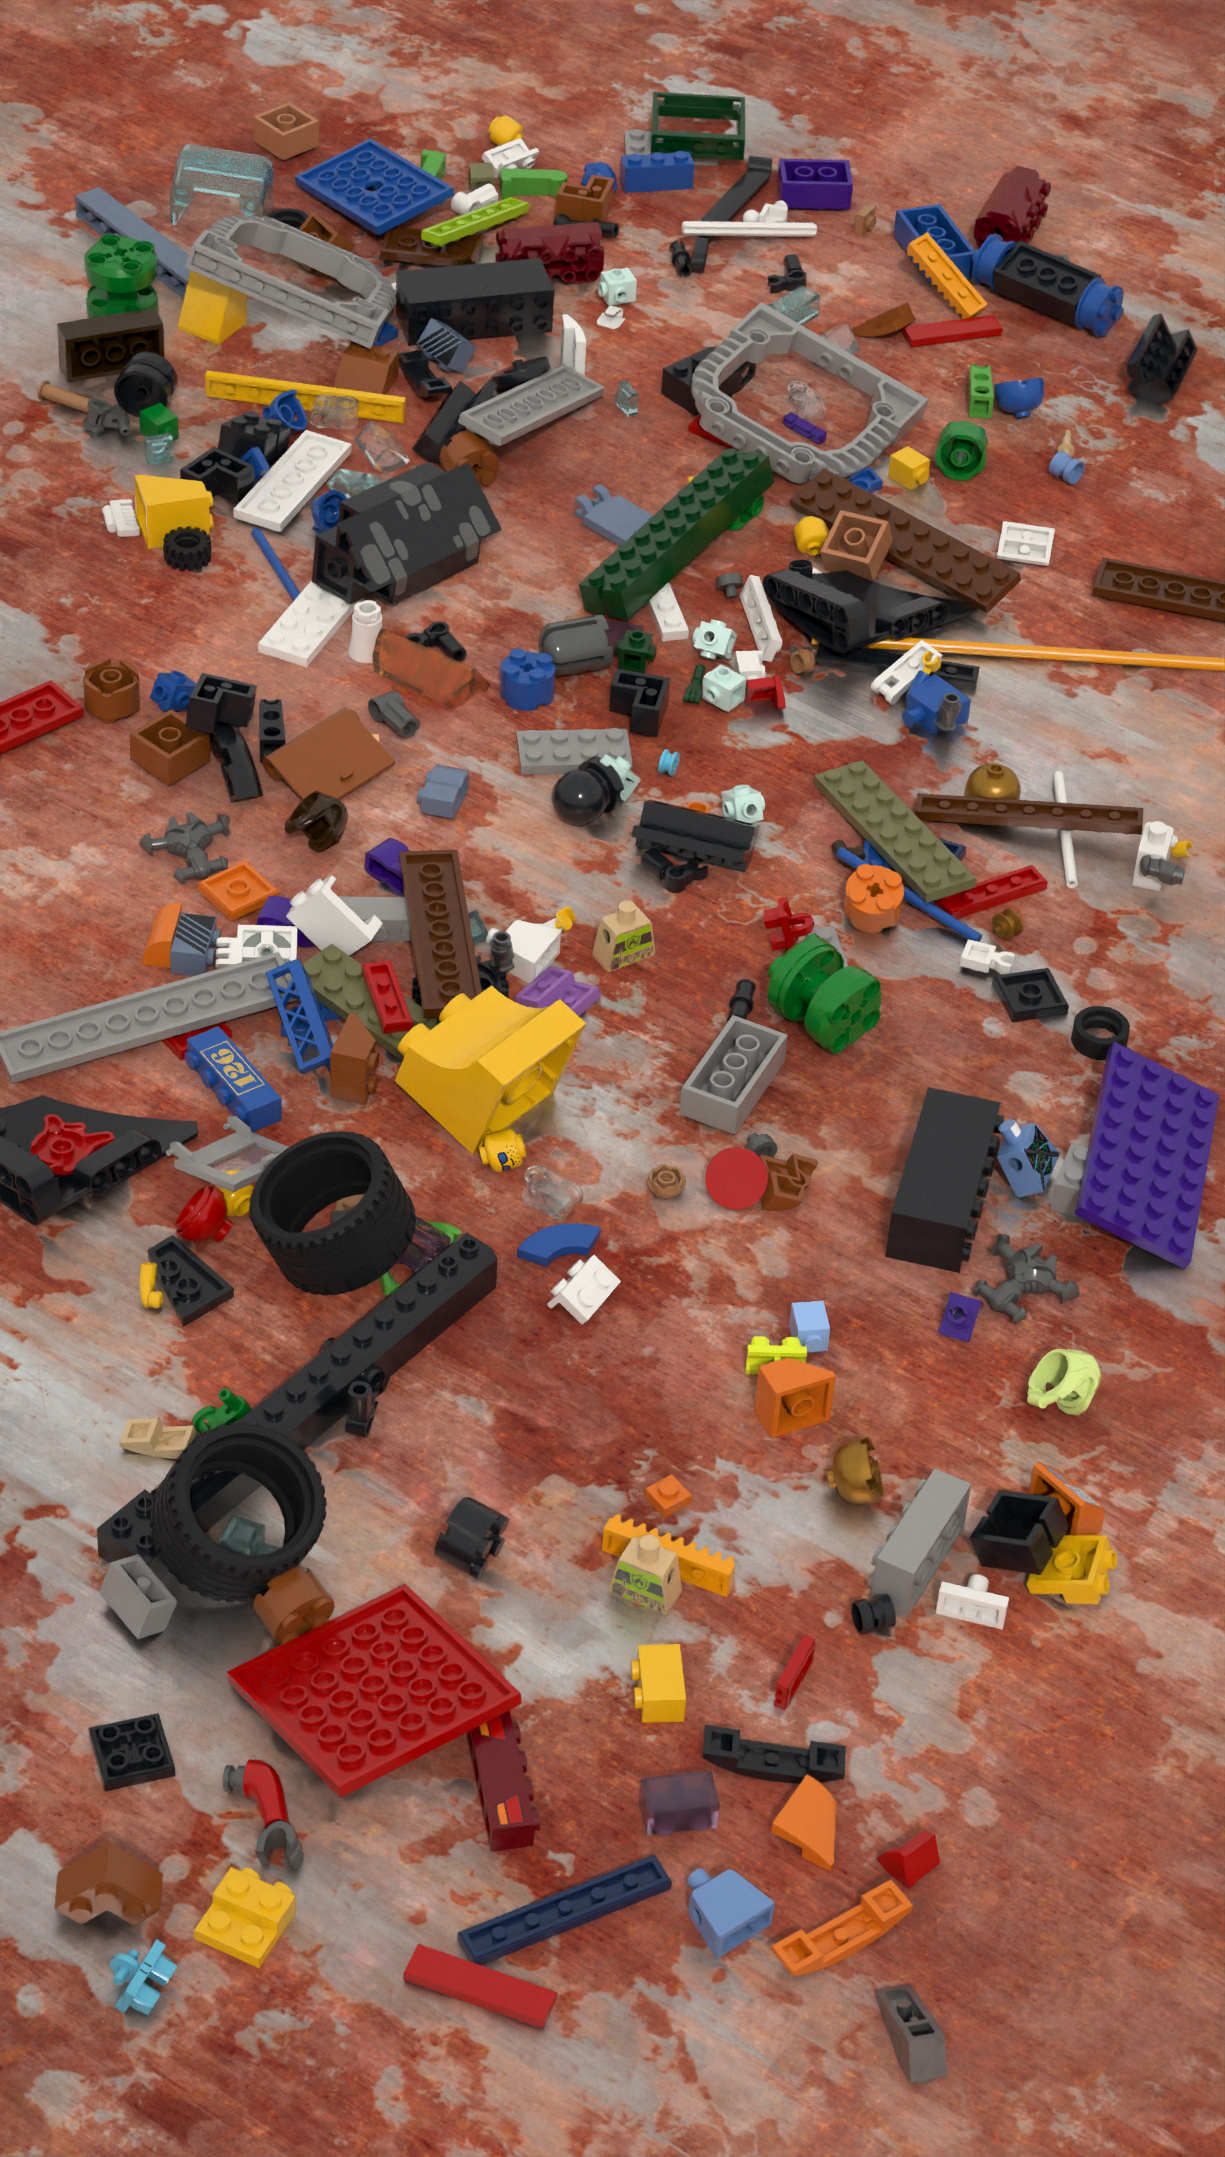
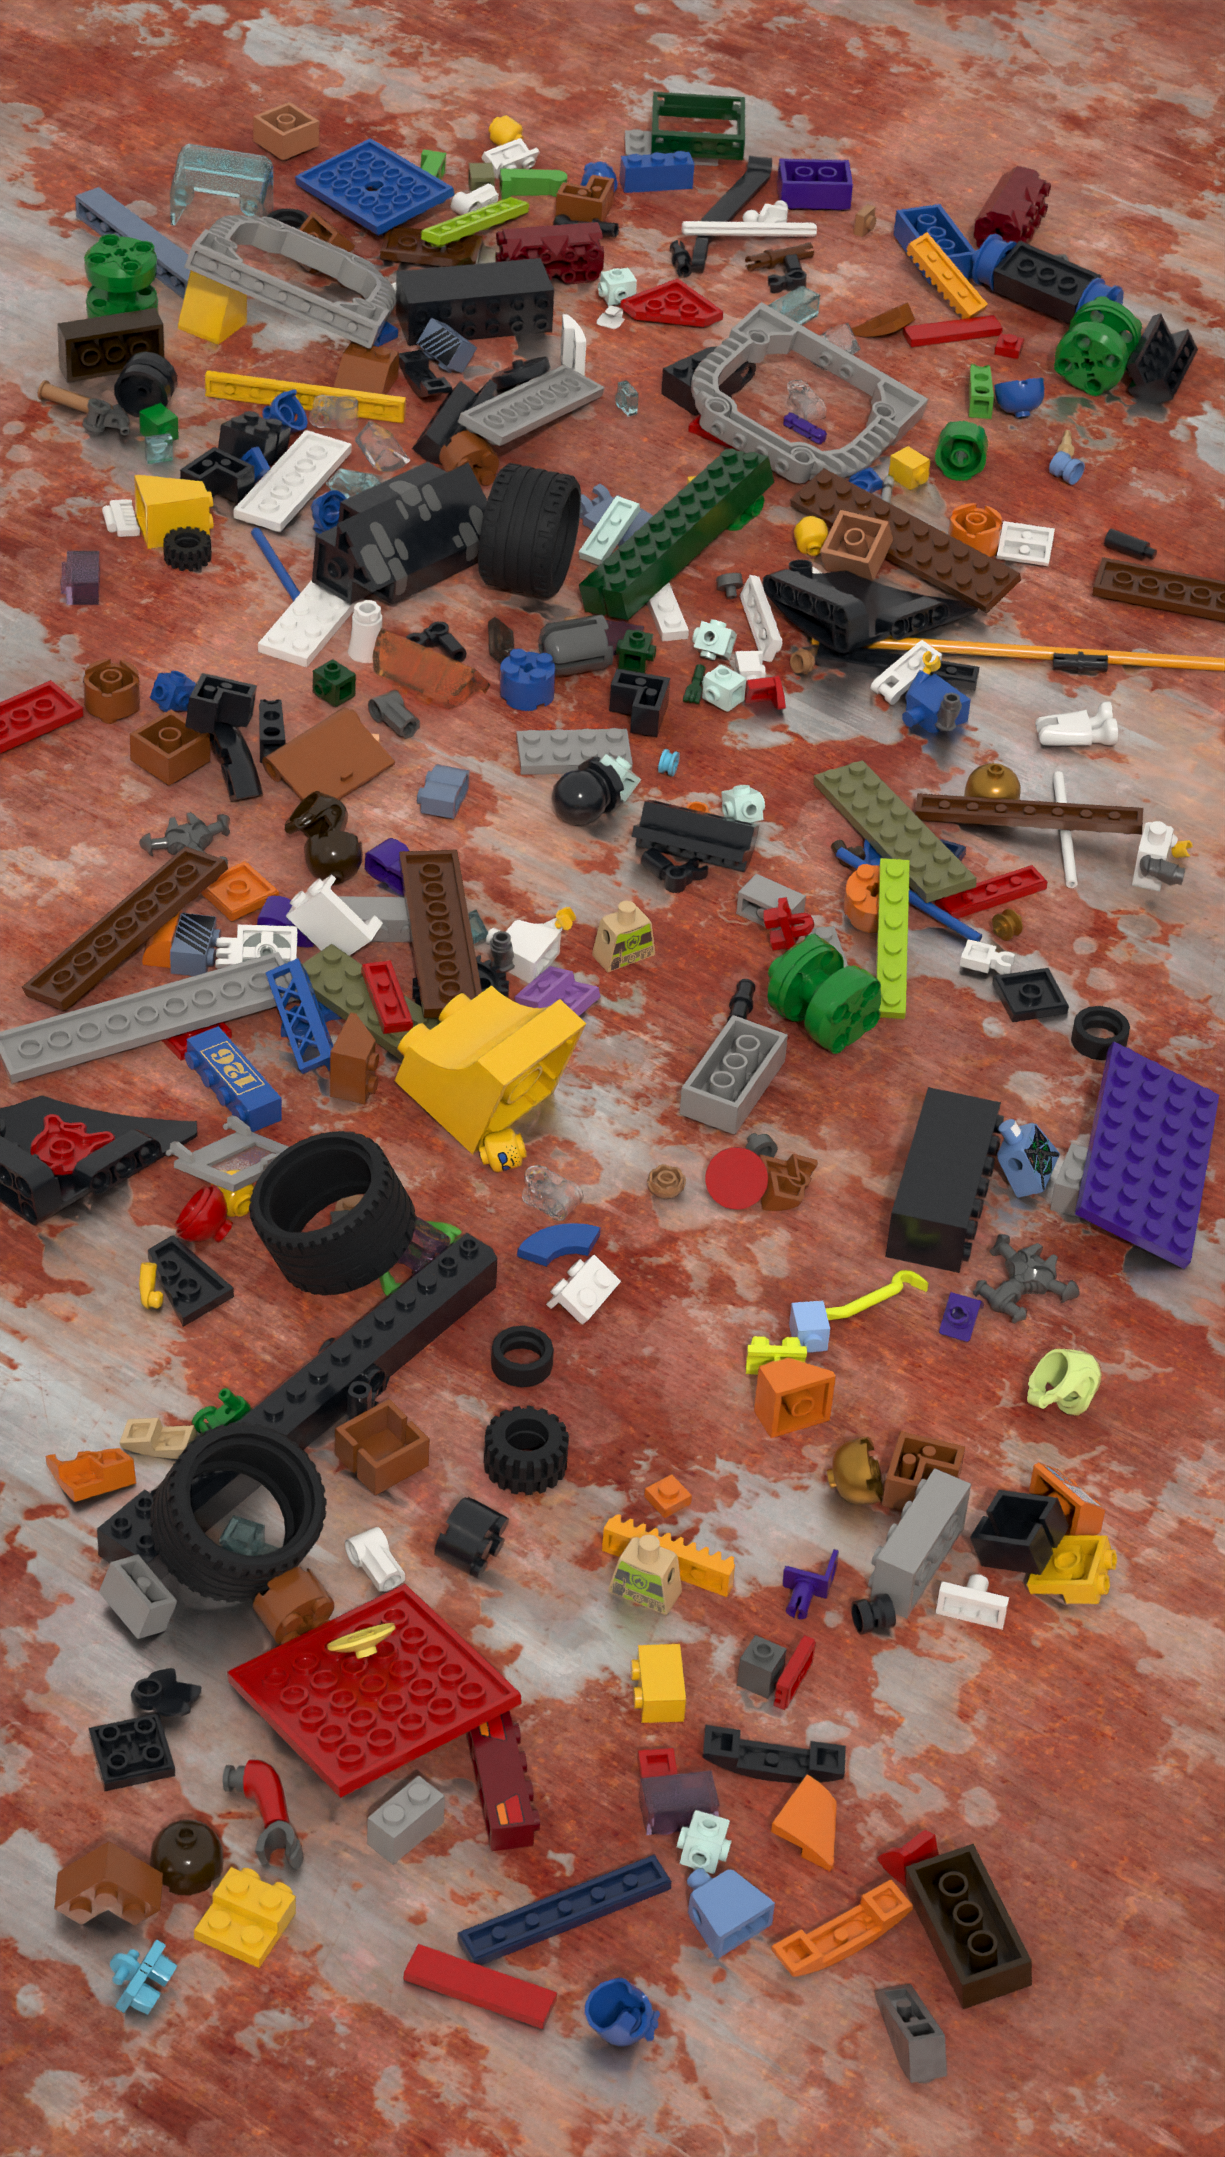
none -> reddish brown plate [22,846,228,1011]
none -> orange slope [45,1448,137,1502]
none -> brick [61,551,100,605]
none -> black plate [131,1668,202,1717]
none -> dark brown cylinder [150,1819,224,1895]
none -> dark brown cylinder [304,831,363,885]
none -> dark green brick [312,659,356,707]
none -> light yellow dish [327,1623,396,1659]
none -> dark orange piece [335,1399,430,1496]
none -> white piece [345,1527,405,1593]
none -> light grey brick [367,1775,445,1865]
none -> black tyre [478,463,581,597]
none -> black tyre [484,1406,569,1495]
none -> clear smoke plate [488,617,514,664]
none -> black tyre [491,1326,554,1387]
none -> light aqua plate [579,496,640,565]
none -> blue helmet [585,1977,660,2047]
none -> red plate [620,278,724,327]
none -> red plate [637,1748,678,1788]
none -> light aqua brick [677,1810,732,1874]
none -> light grey brick [736,874,806,931]
none -> dark grey brick [737,1635,787,1699]
none -> reddish brown pin [745,242,814,271]
none -> dark purple bracket [783,1549,839,1619]
none -> neon yellow piece [825,1270,929,1320]
none -> lime plate [876,858,910,1019]
none -> light grey piece [881,475,895,503]
none -> dark orange brick [882,1431,966,1511]
none -> dark brown brick [905,1843,1032,2009]
none -> orange brick [948,503,1002,557]
none -> red plate [994,334,1024,359]
none -> white piece [1035,701,1118,746]
none -> black pin [1053,651,1108,673]
none -> green piece [1054,296,1142,396]
none -> black cylinder [1104,528,1157,560]

